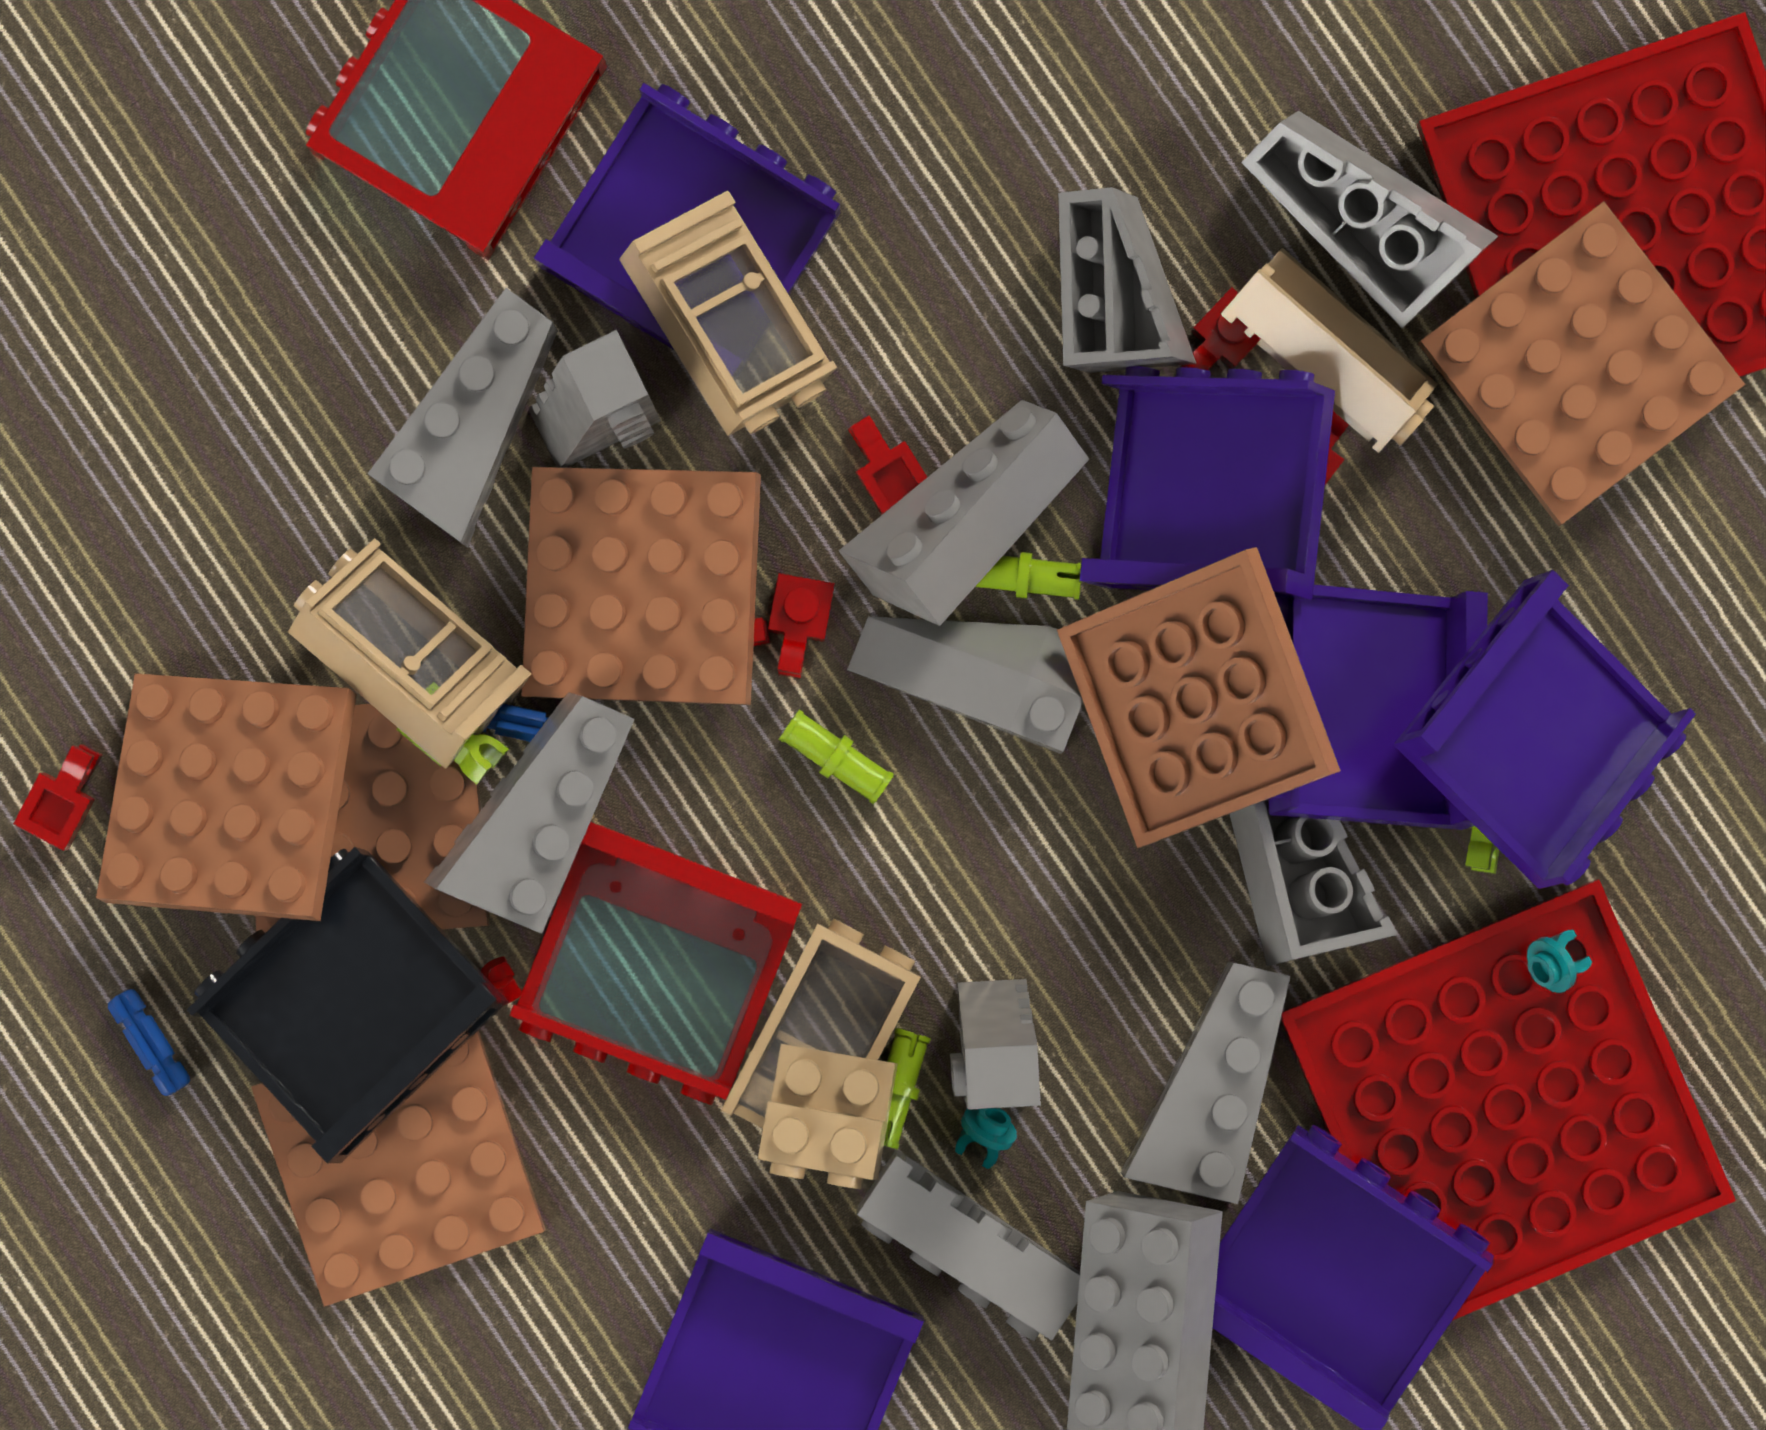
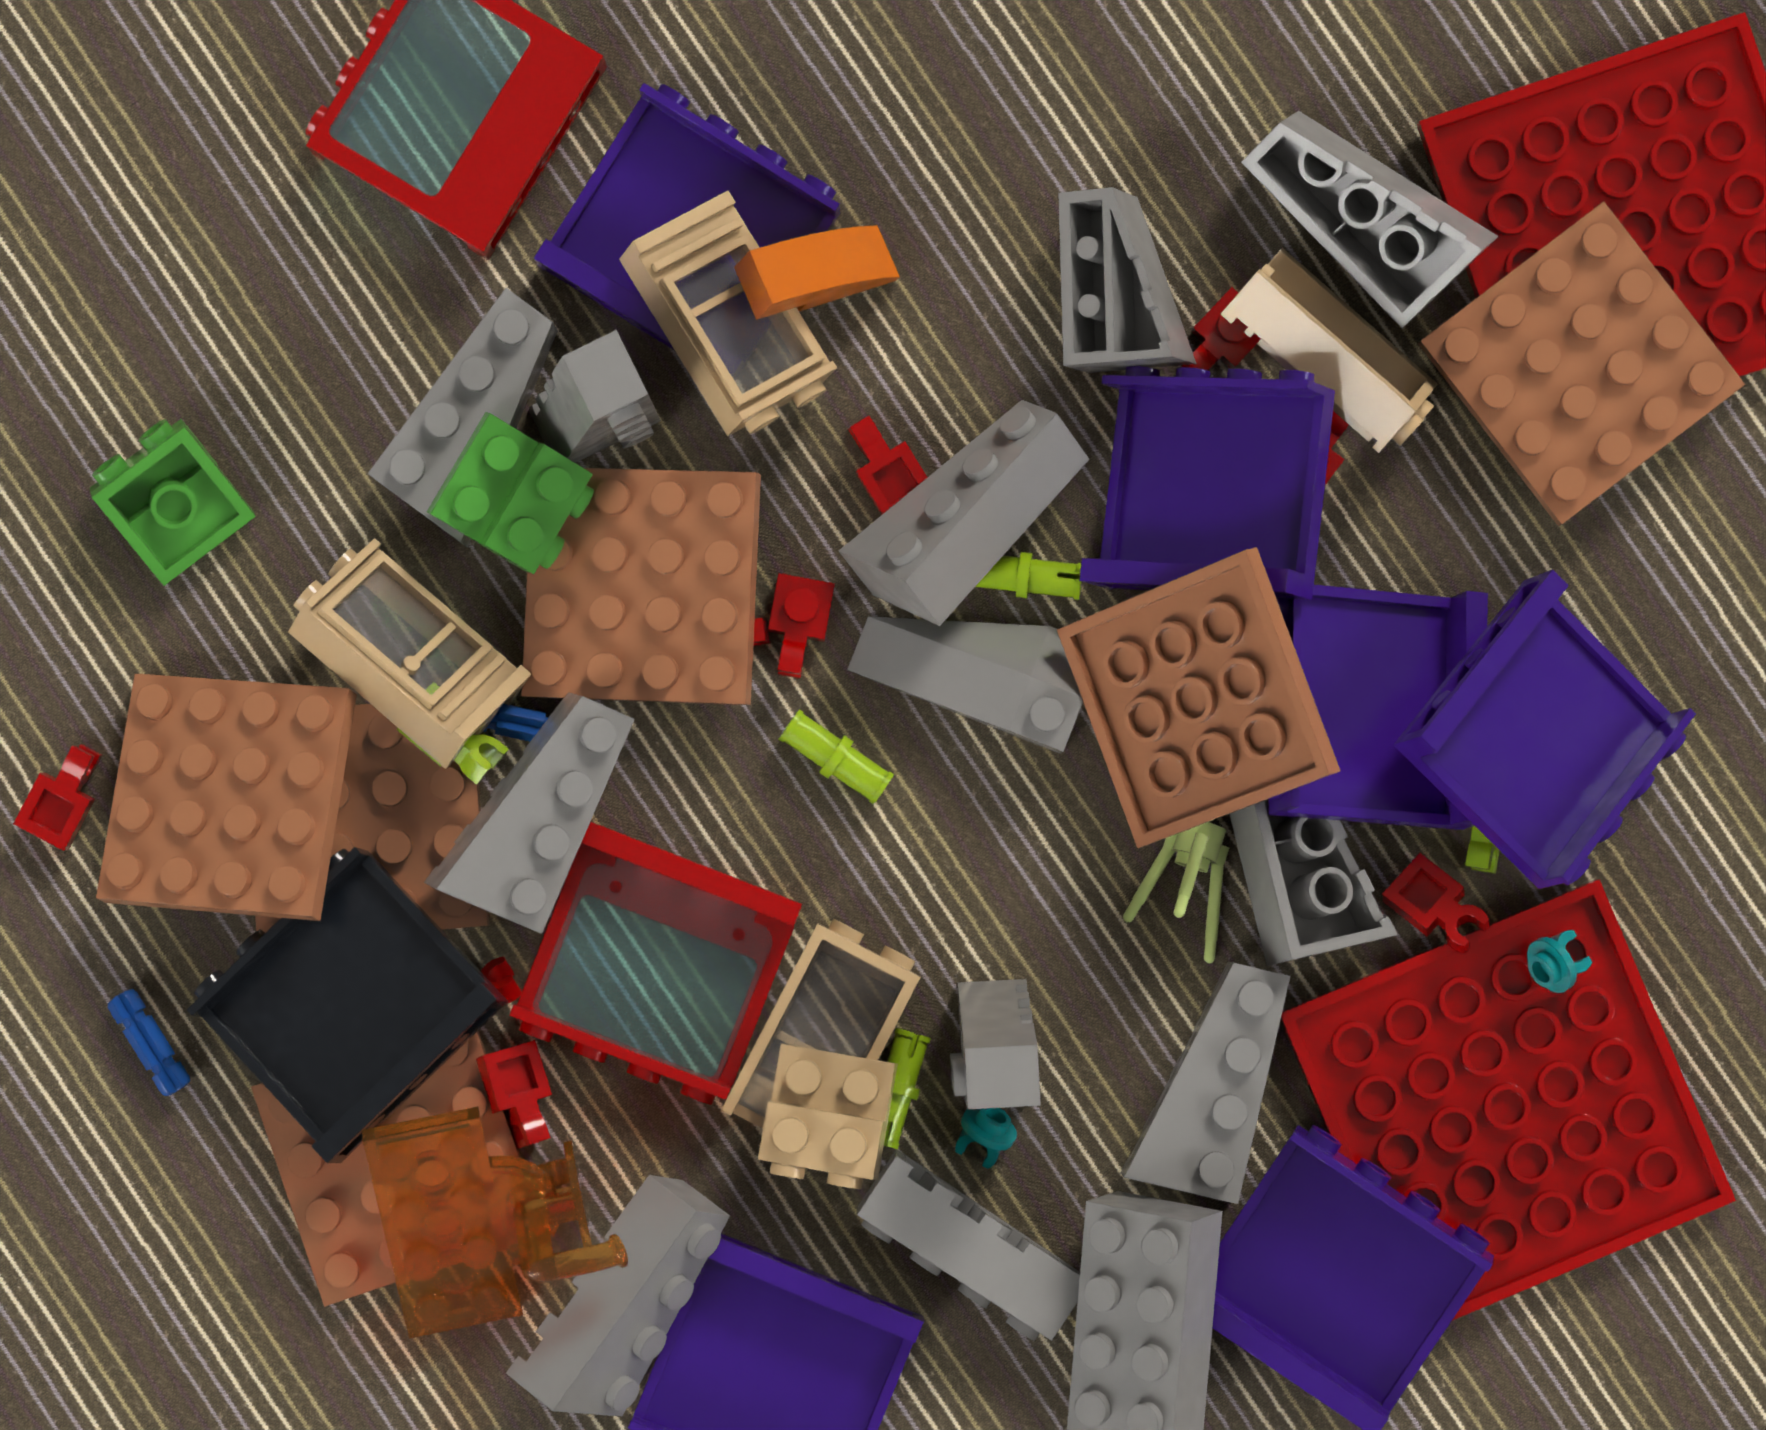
none -> bright green plate [90,419,256,586]
none -> clear orange plate [362,1106,628,1339]
none -> bright green plate [427,412,594,574]
none -> red plate [476,1040,552,1149]
none -> light grey wedge [506,1175,730,1417]
none -> orange slope [734,225,900,320]
none -> yellowish green plant [1123,822,1229,963]
none -> red plate [1382,853,1489,954]

